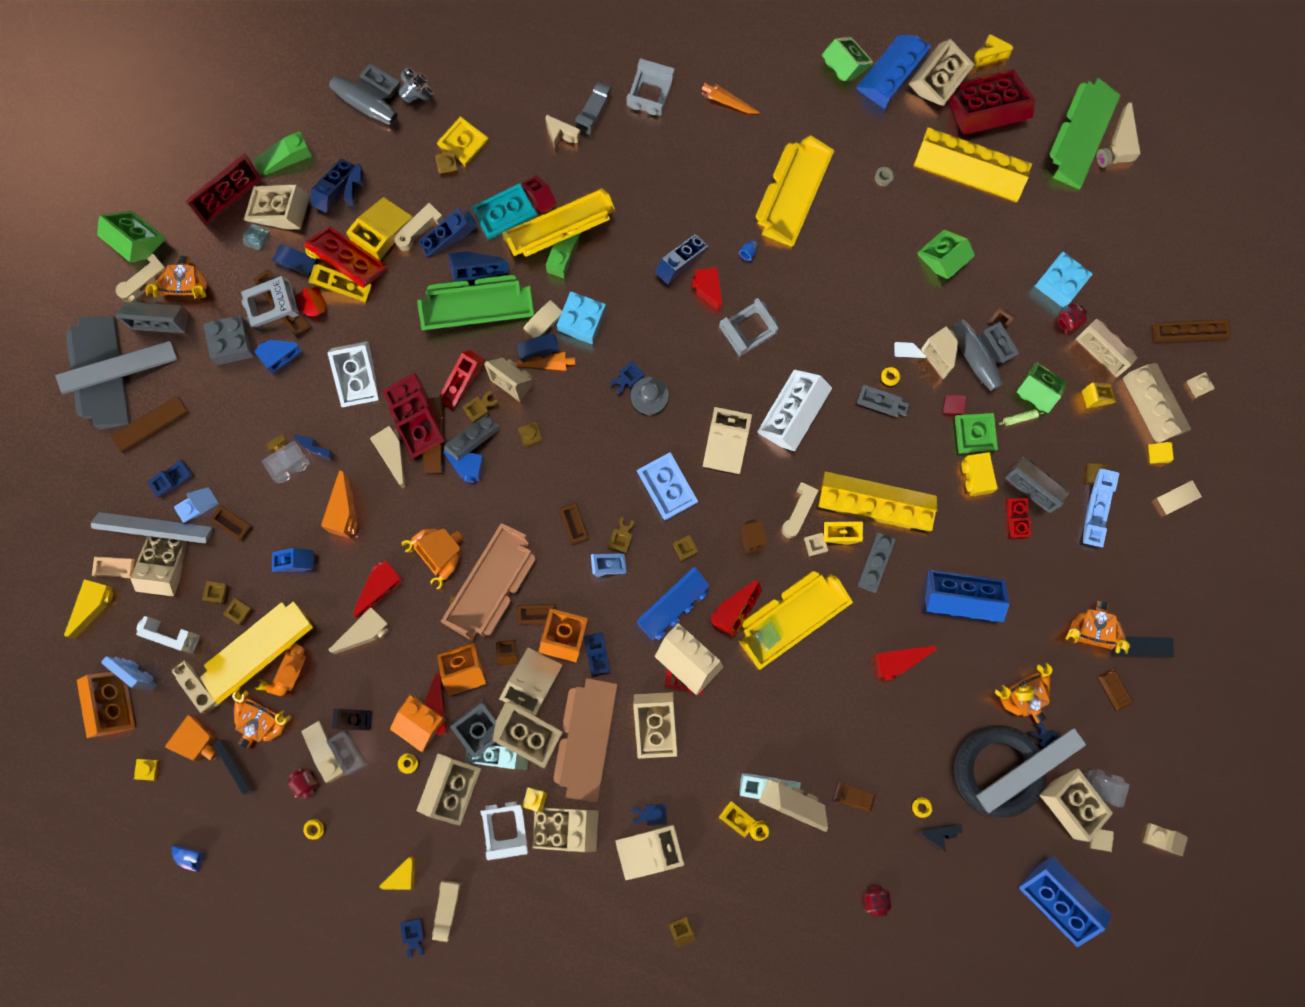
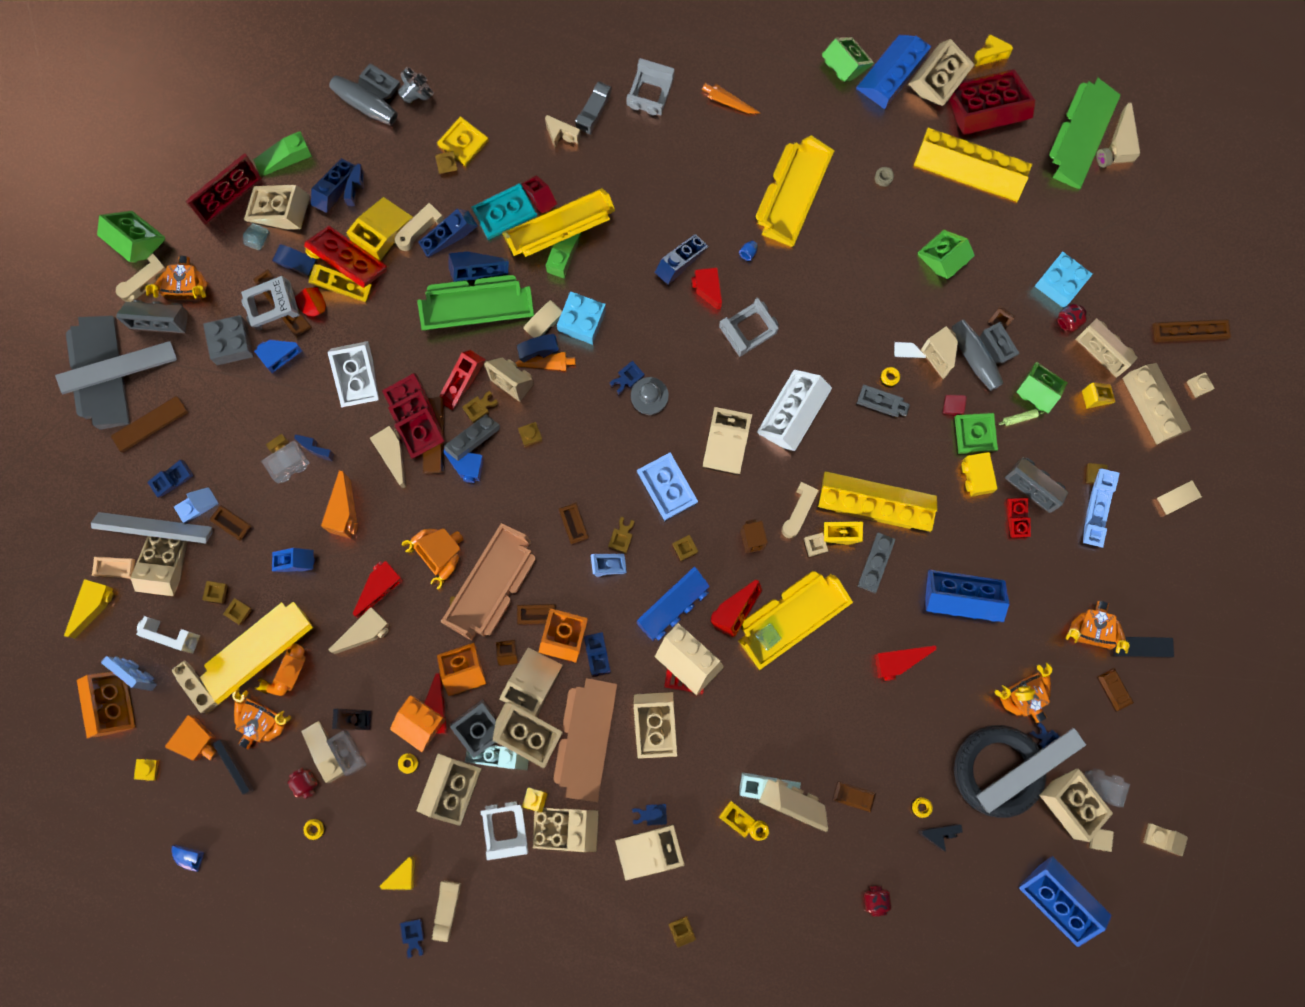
yellow slope [1148,442,1173,464] -> none

